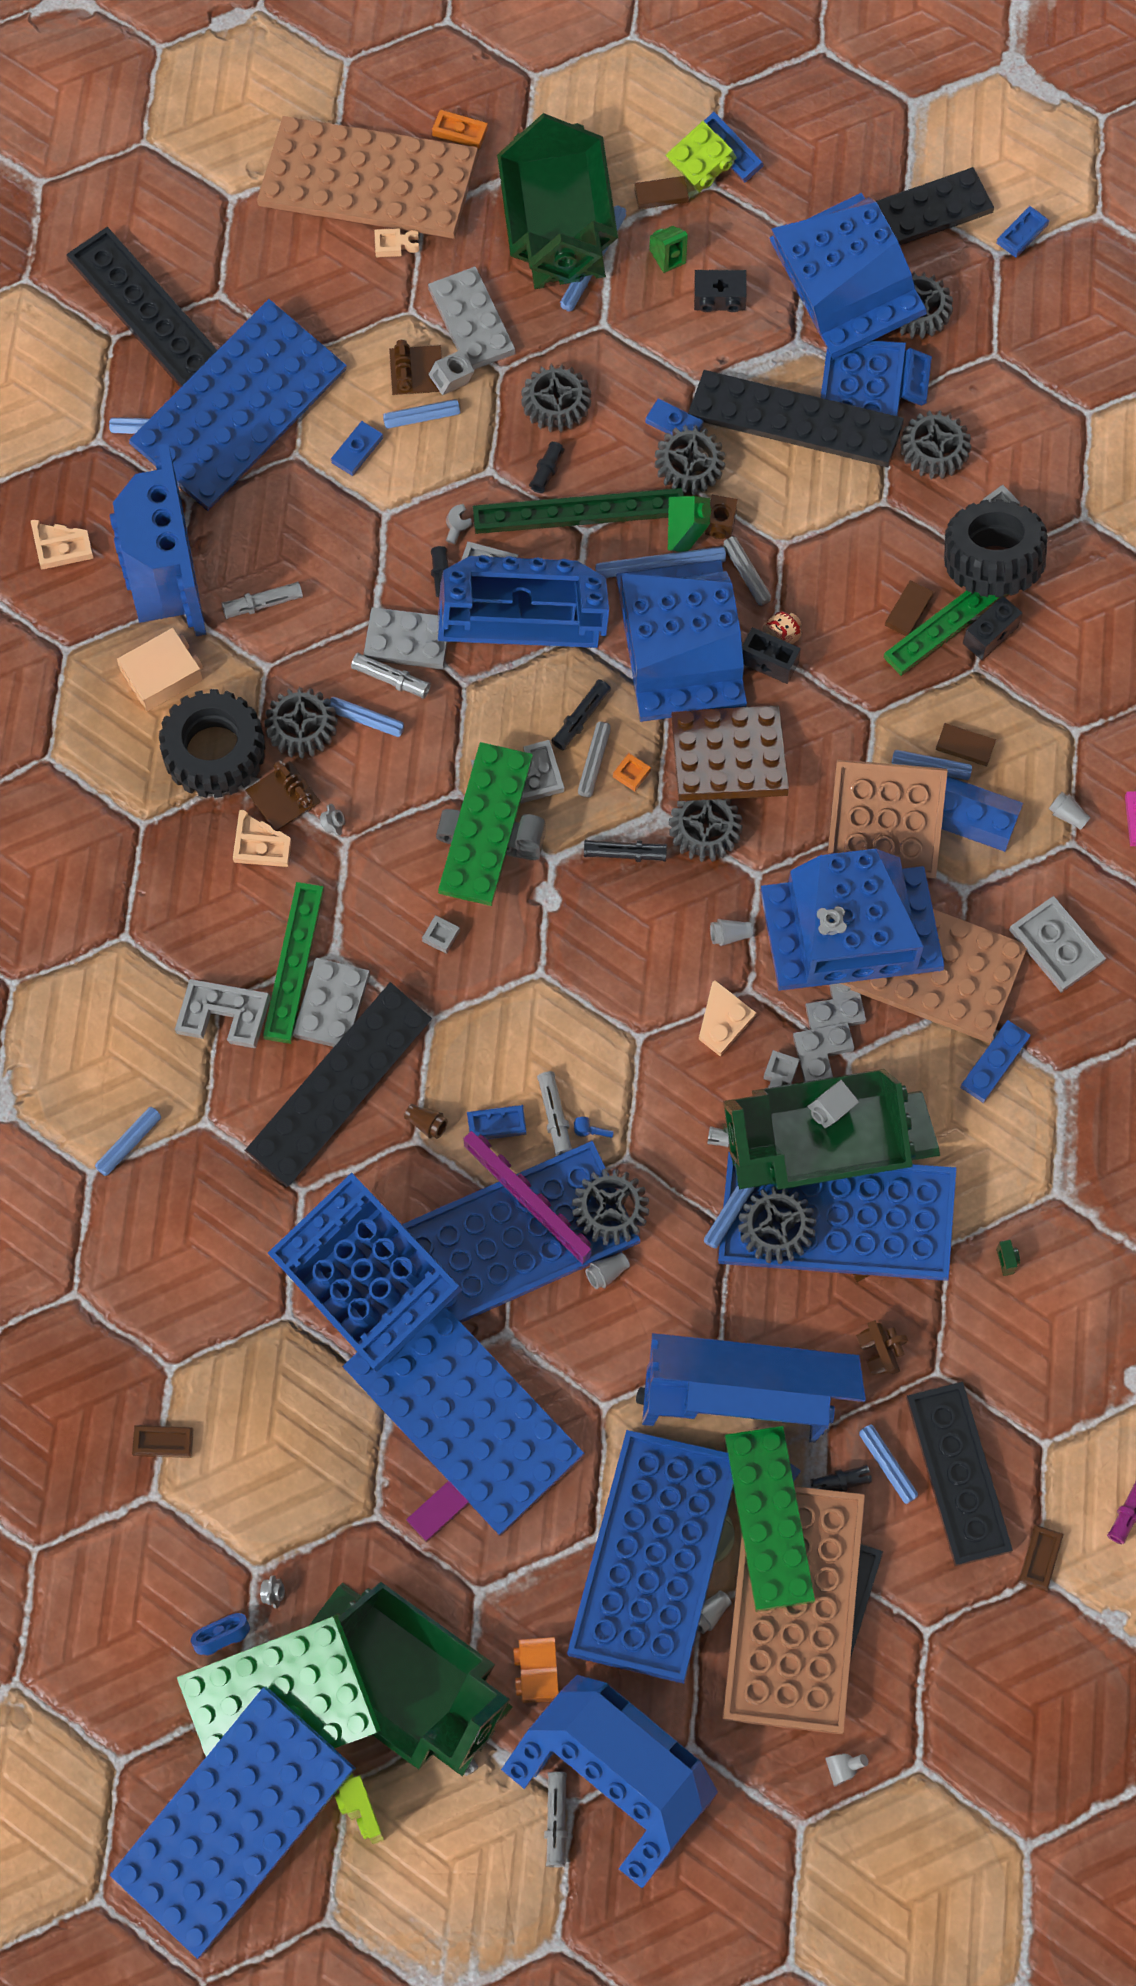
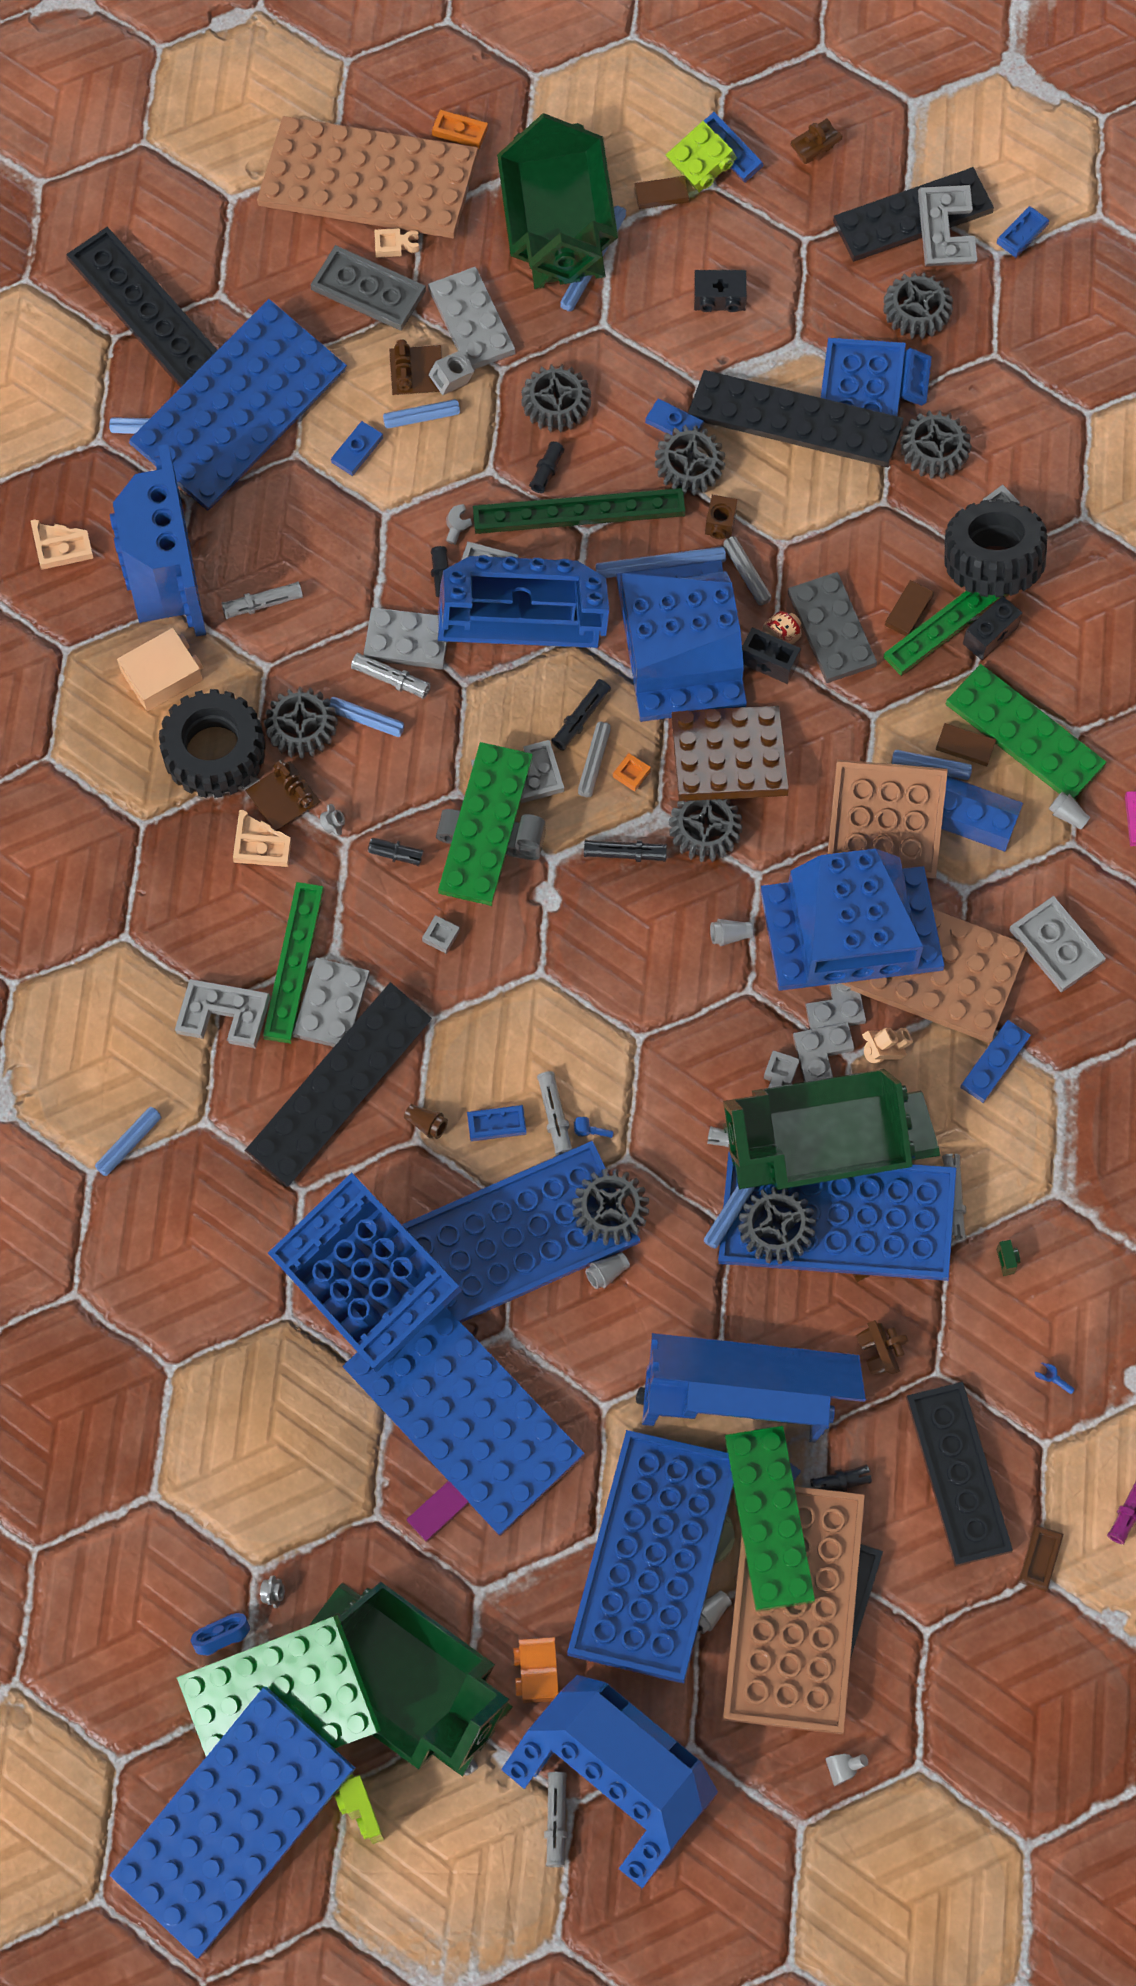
reddish brown tile [132,1425,194,1458] -> none
magenta plate [463,1131,591,1264] -> none
green slope [649,226,688,273] -> none
green slope [668,496,711,552] -> none
light nougat wing [699,980,756,1057] -> none
blue wedge [769,193,927,359] -> none
light grey brick [807,1080,859,1128] -> none
light grey plate [817,906,847,935] -> none
medium blue axle [859,1425,918,1504] -> none
none -> dark grey plate [311,245,426,331]
none -> black axle [368,838,424,867]
none -> dark grey plate [788,572,877,684]
none -> reddish brown hips [790,119,842,164]
none -> light nougat hips [862,1028,913,1063]
none -> light grey plate [918,185,977,266]
none -> light grey pin [942,1154,966,1240]
none -> green plate [945,664,1106,800]
none -> blue hand [1035,1362,1075,1394]

